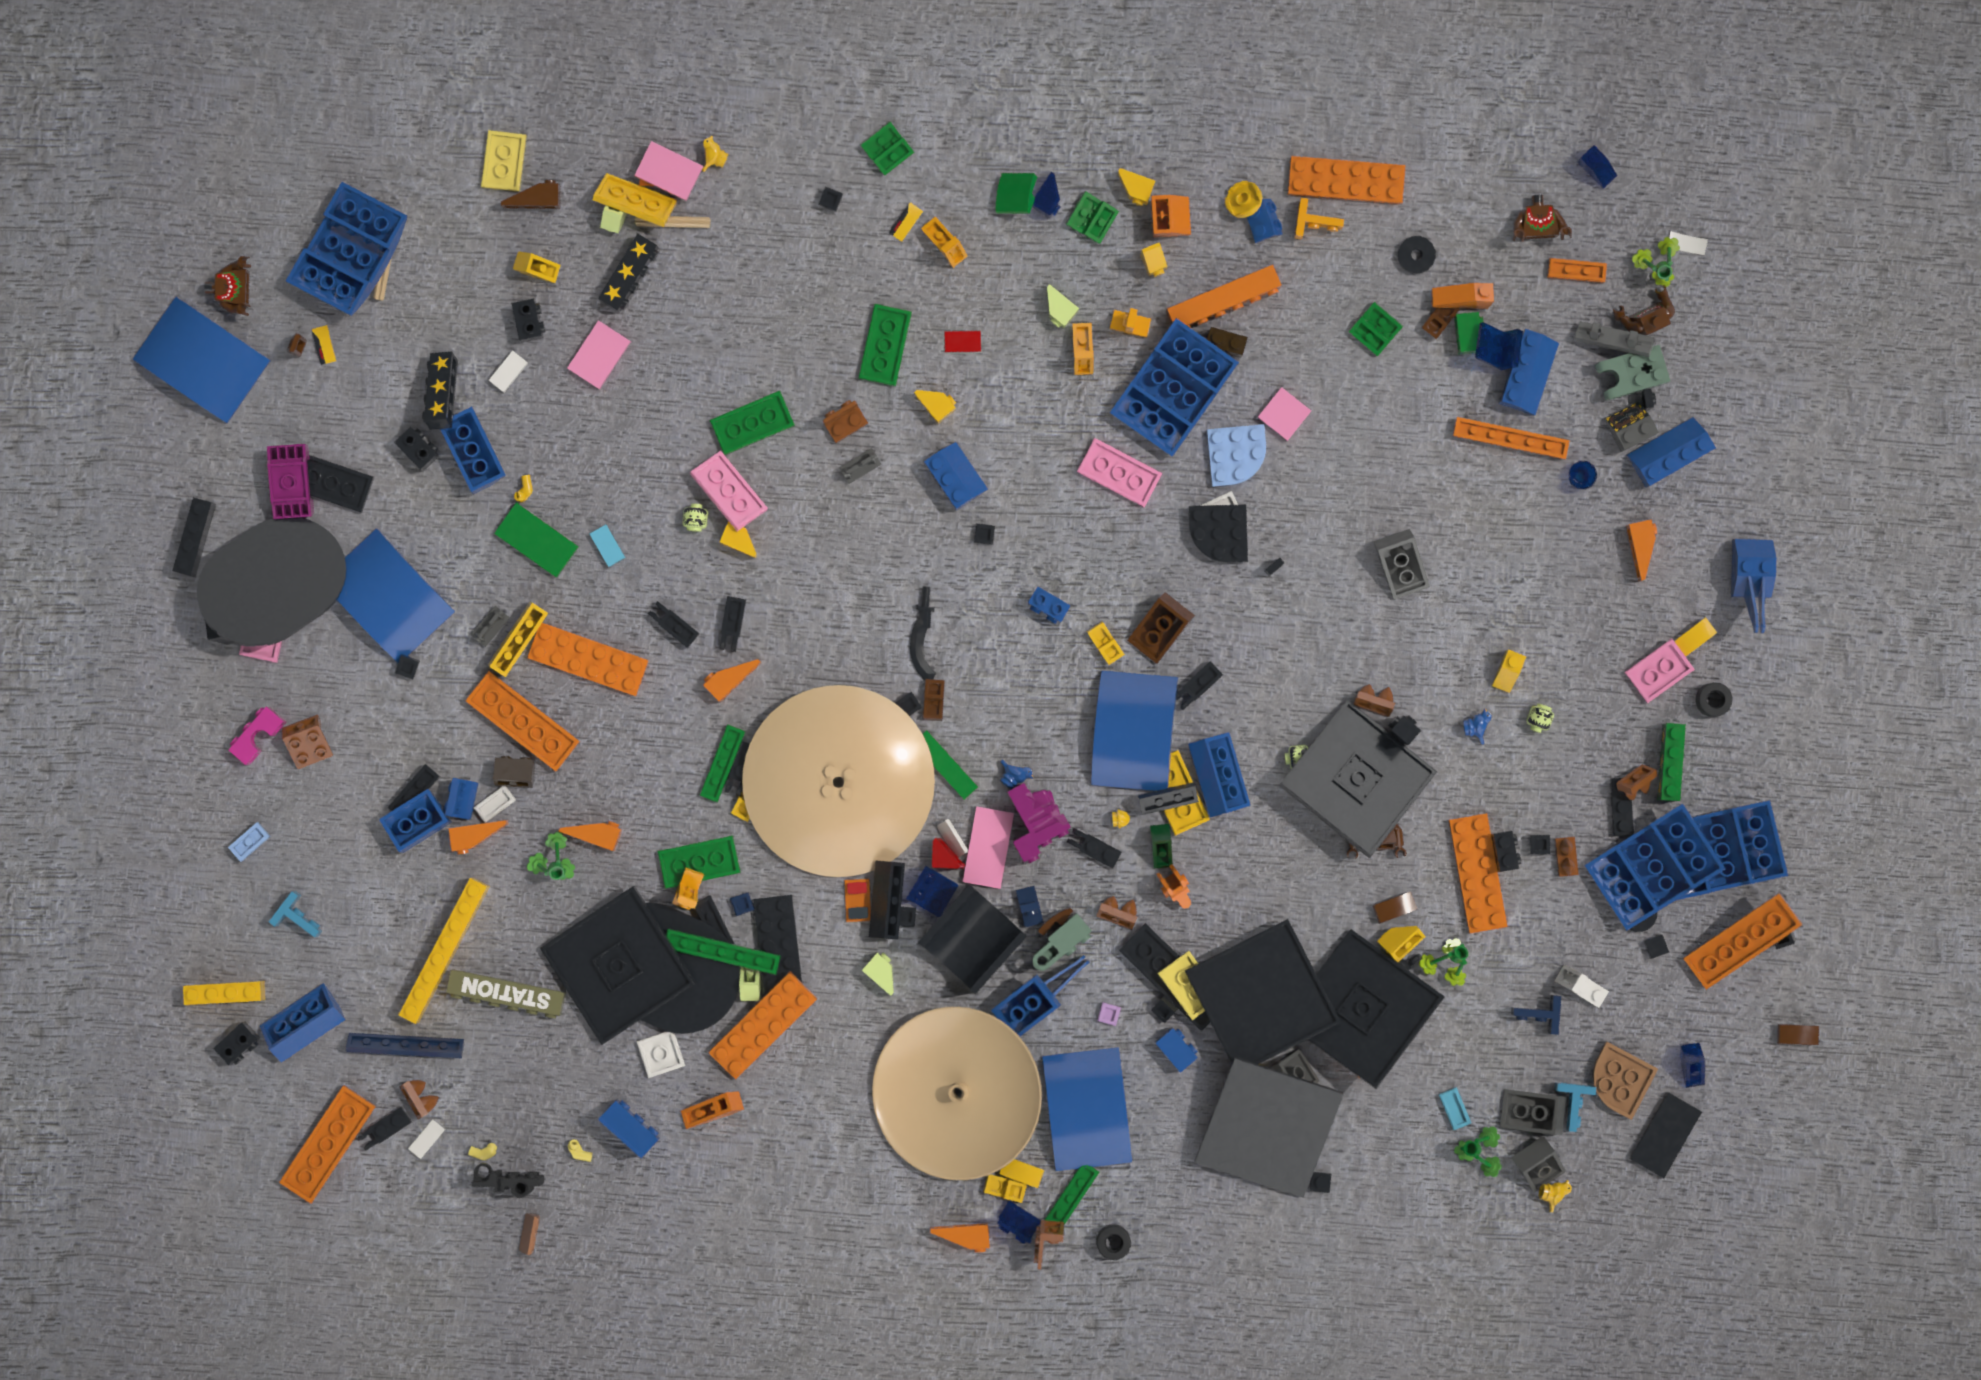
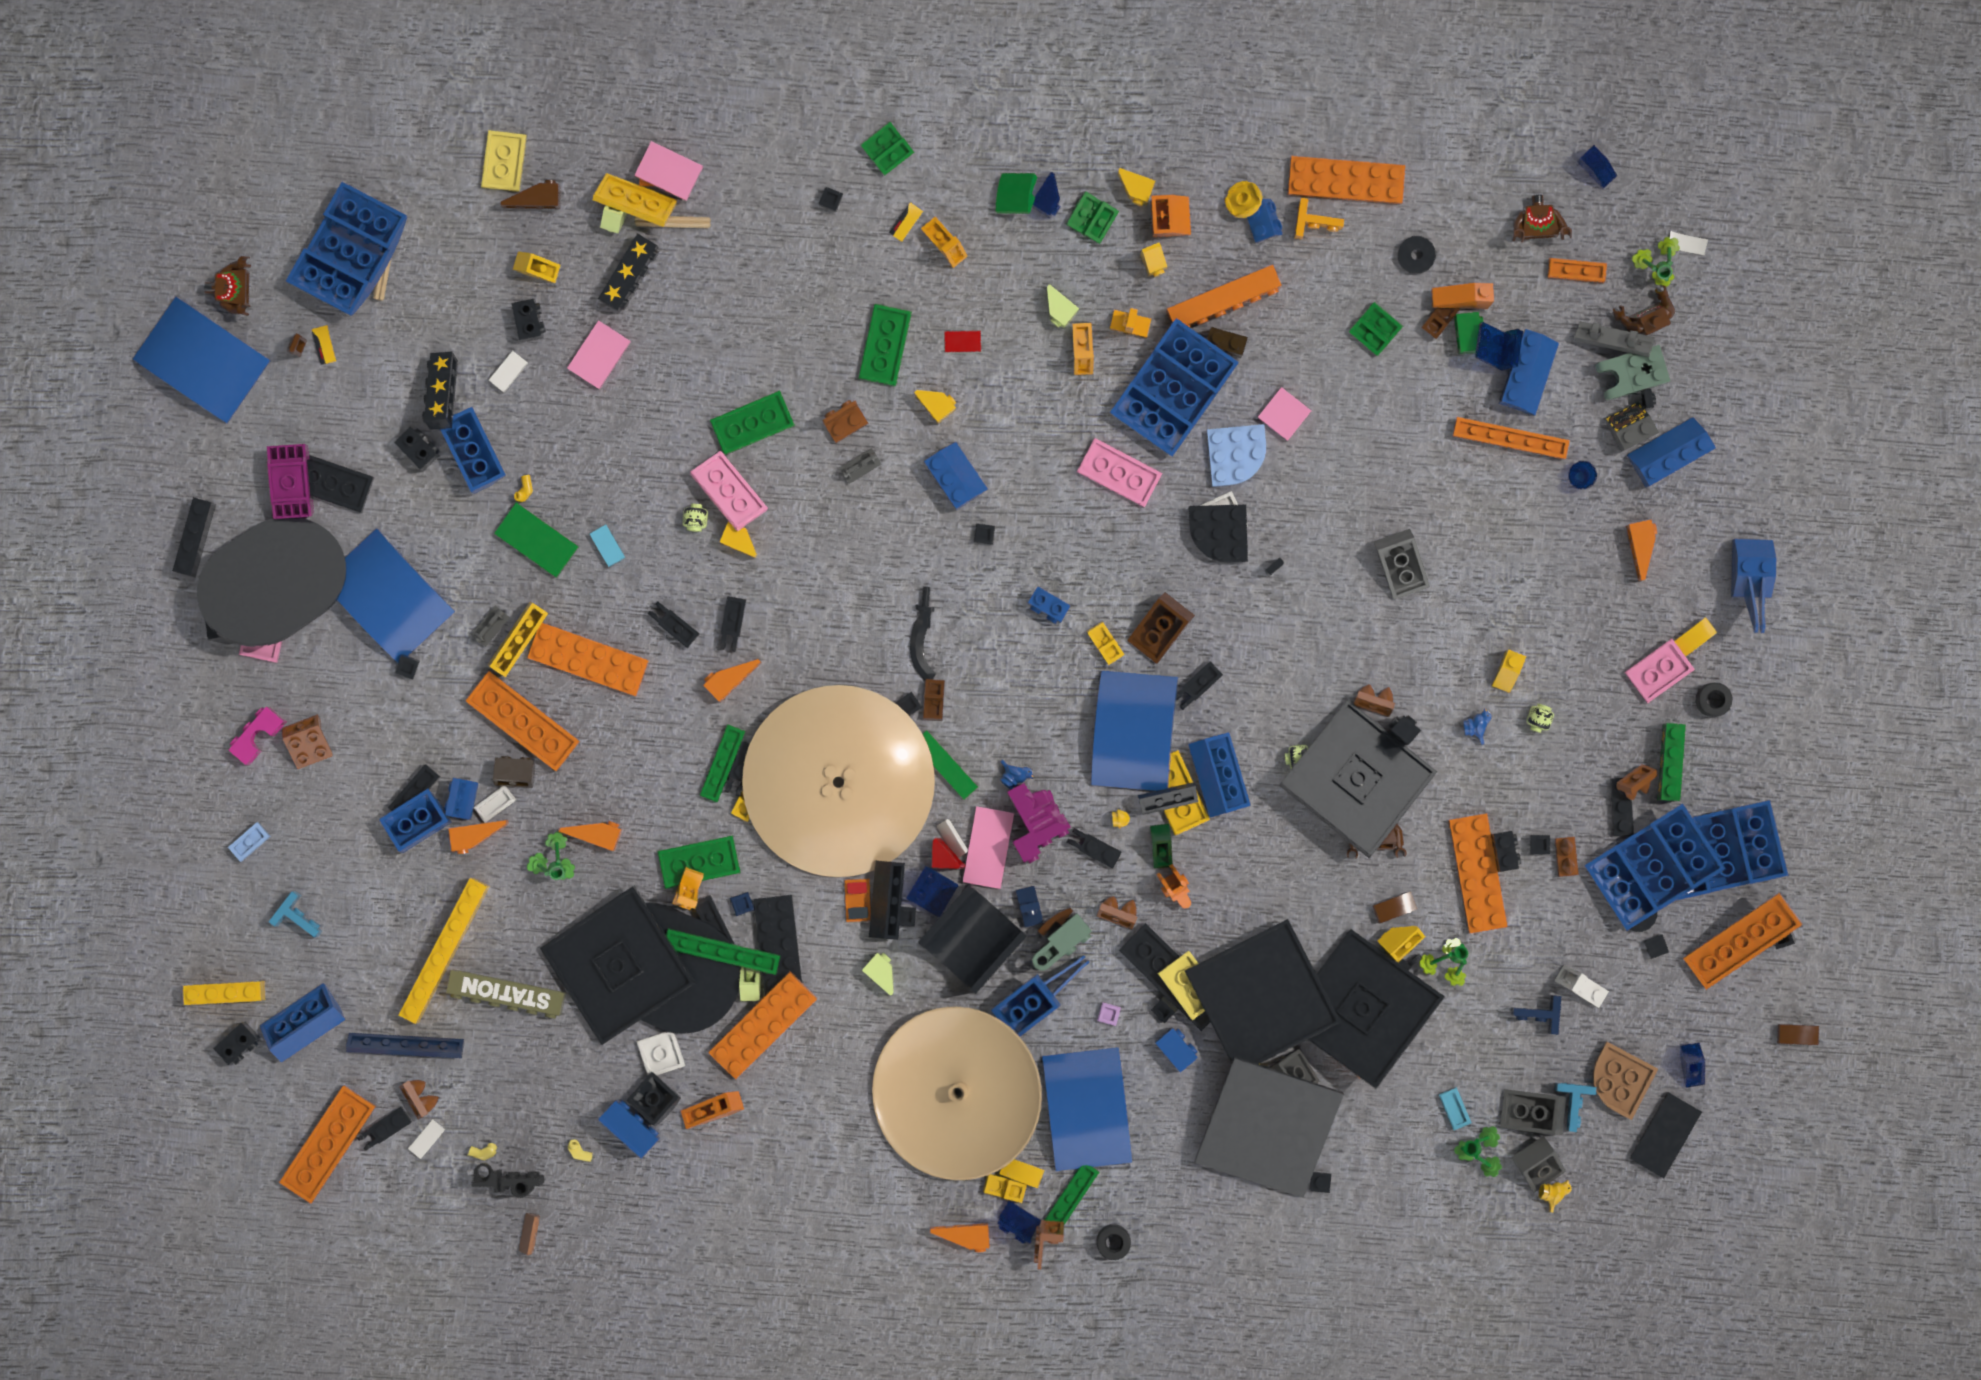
yellow animal [702,136,729,172] -> none
none -> black slope [626,1072,681,1127]

